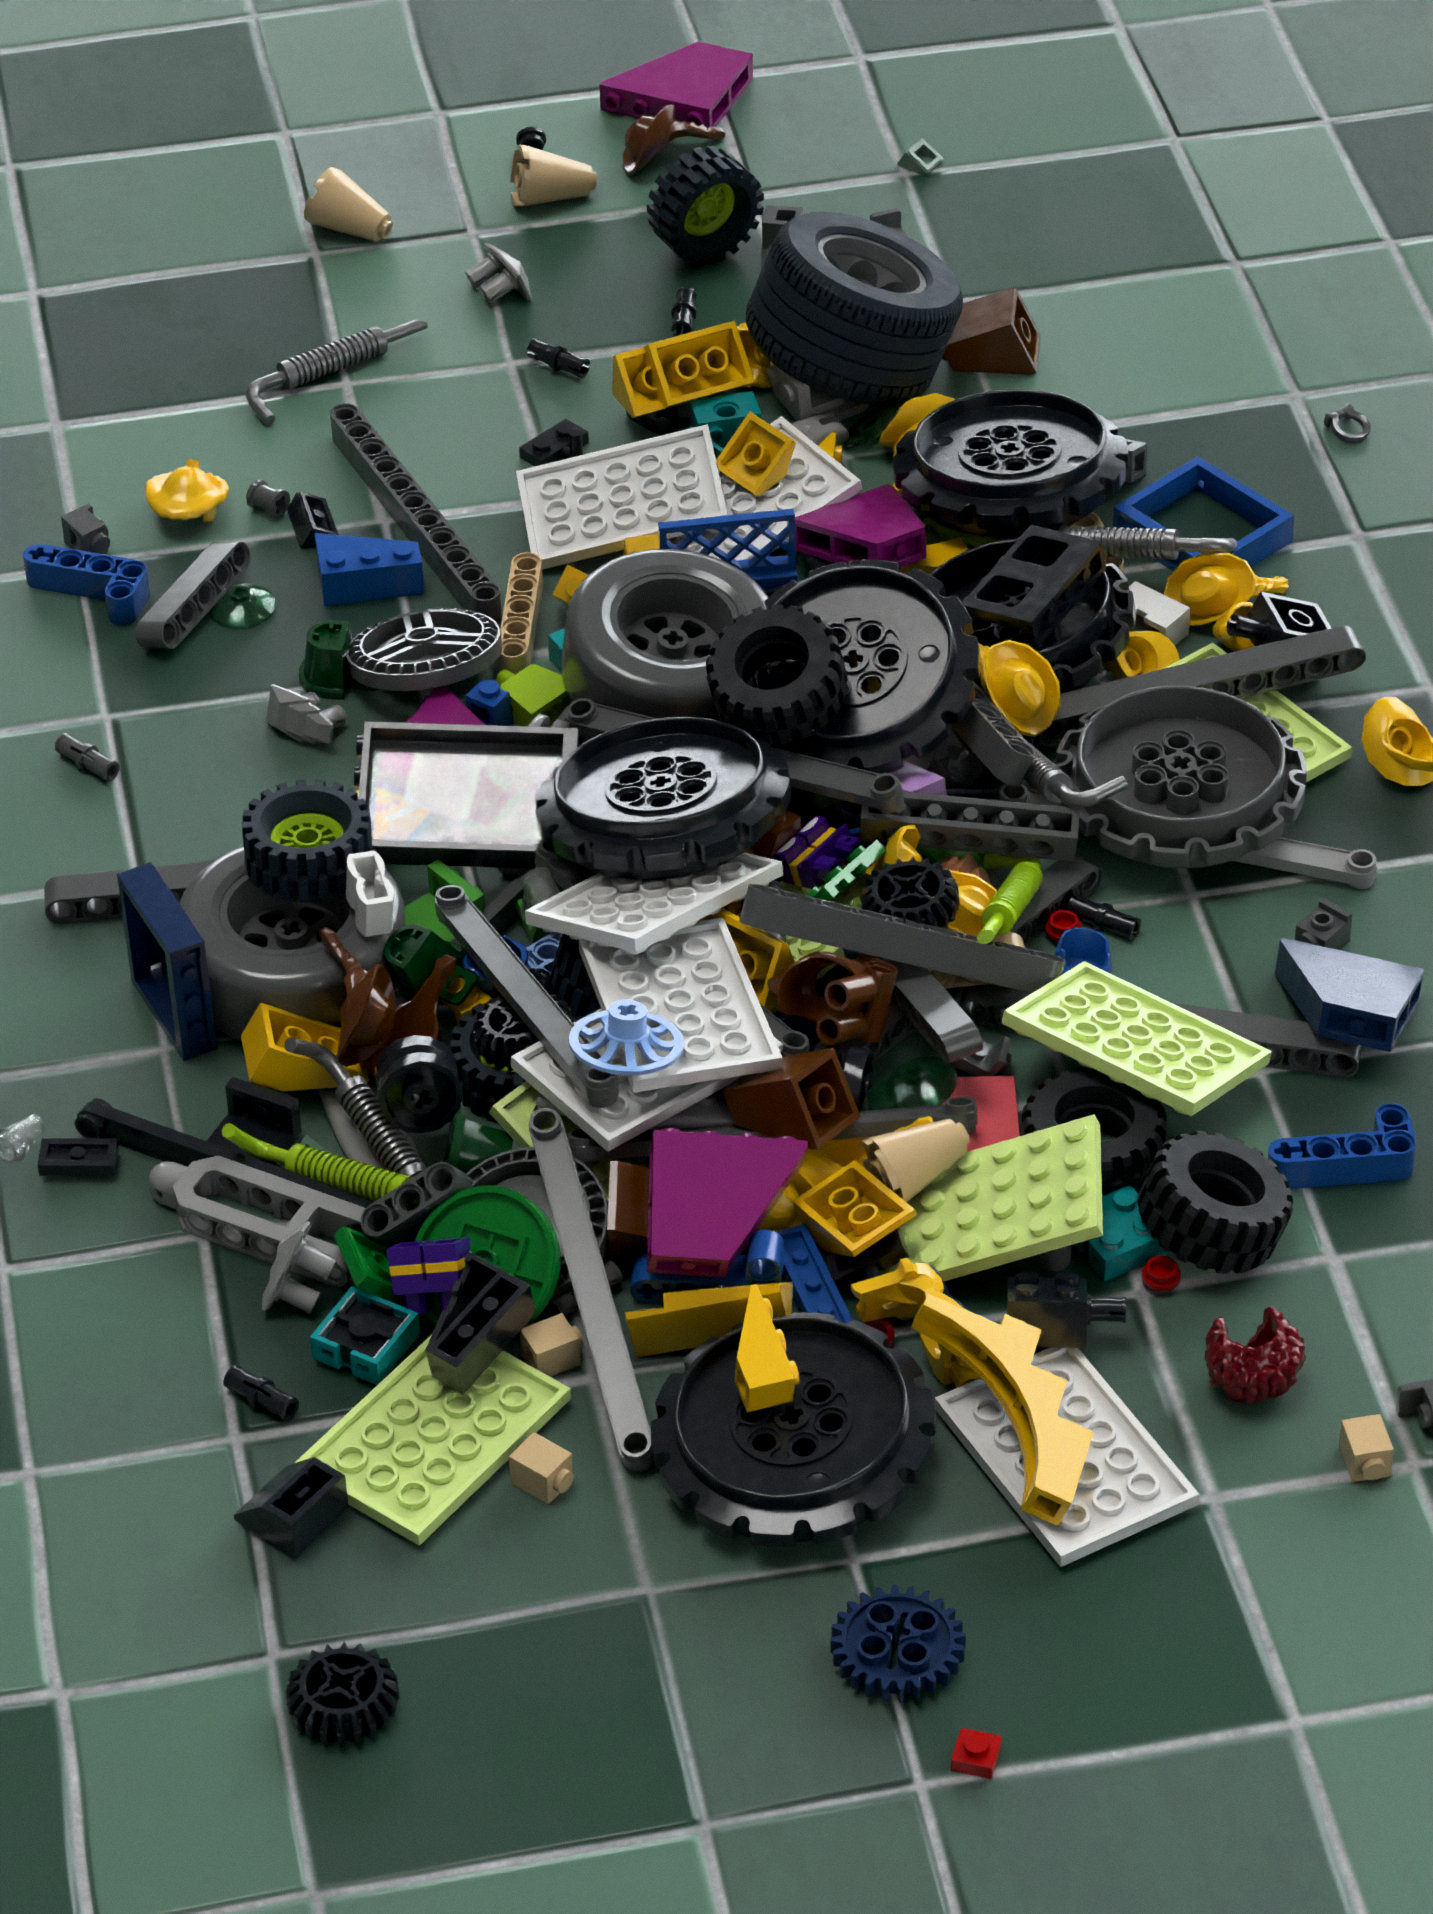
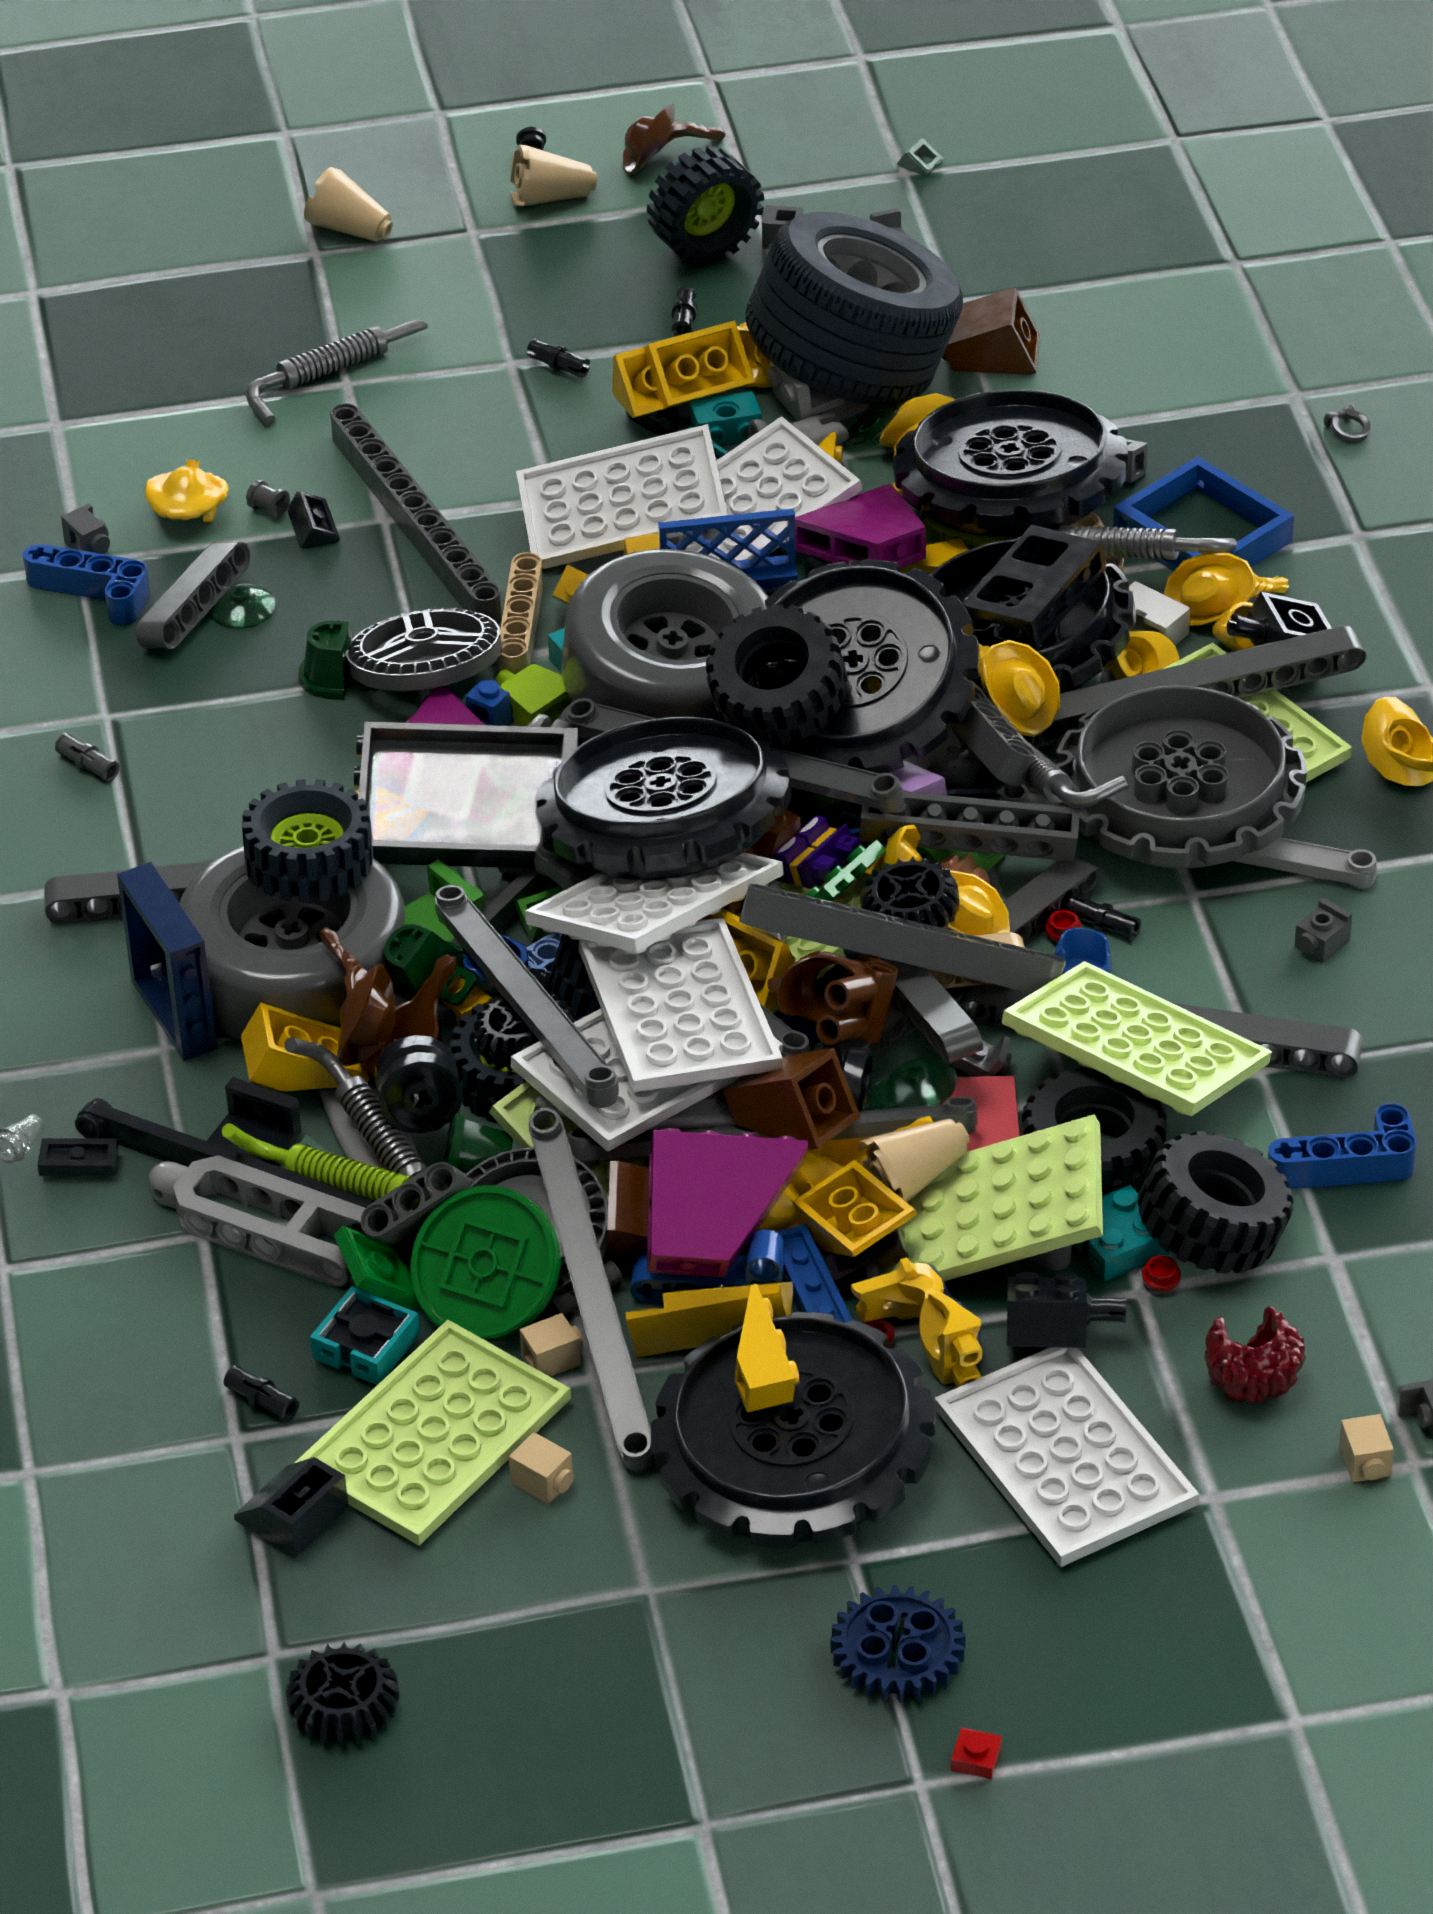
light grey connector [262,1221,338,1315] -> none
light grey connector [266,684,347,744] -> none
blue wedge [314,533,424,606] -> none
white brick [346,851,394,937] -> none
dark purple hips [386,1237,471,1314] -> none
black wedge [425,1251,536,1395] -> none
light grey connector [465,243,532,304] -> none
black plate [519,418,589,466] -> none
clear piece [519,867,560,922] -> none
light blue wheel [569,1000,684,1076] -> none
magenta slope [599,41,753,127] -> none
yellow slope [716,411,796,497] -> none
yellow arch [911,1293,1094,1526] -> none
lime piece [977,854,1043,944] -> none
slope [1275,937,1425,1052] -> none

